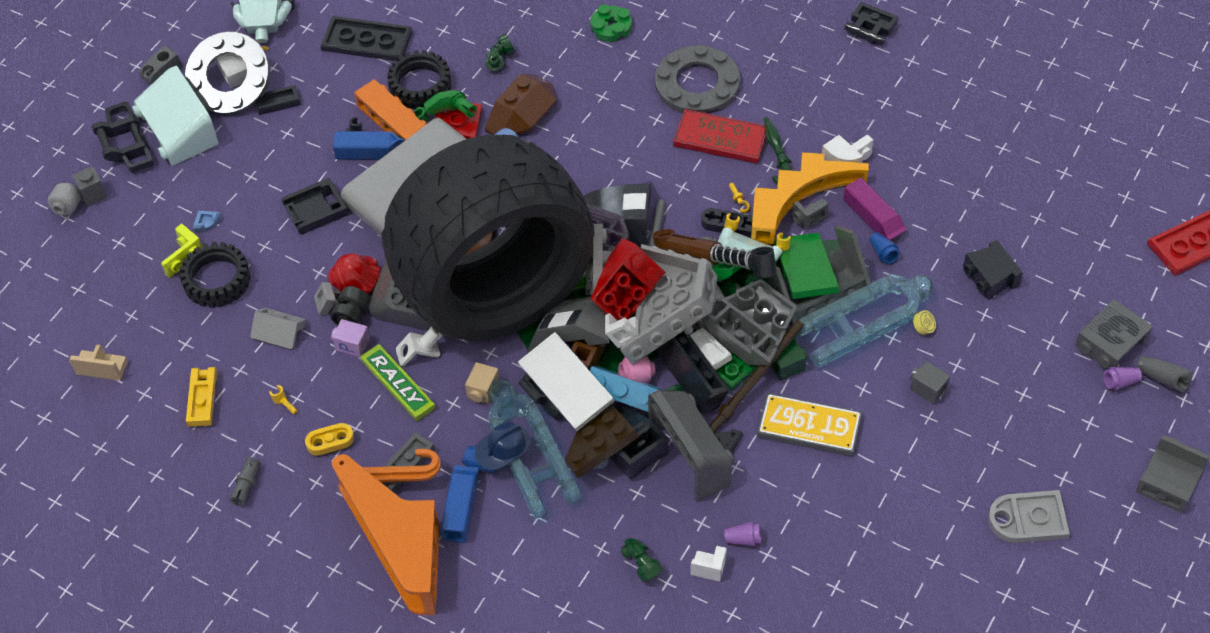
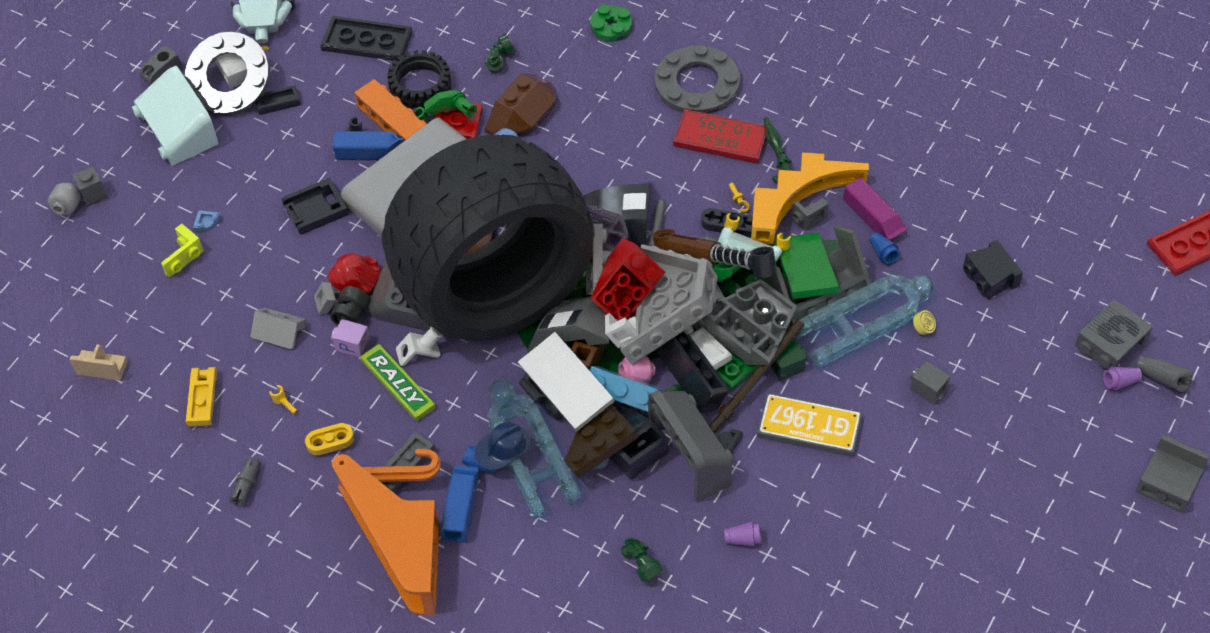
black bar [92,101,154,173] -> none
black tyre [180,242,250,308] -> none
tan brick [465,362,500,404] -> none
white panel [690,546,727,582] -> none
white brick [822,135,873,163] -> none
black plate [844,2,899,45] -> none
light grey tile [988,490,1070,543] -> none

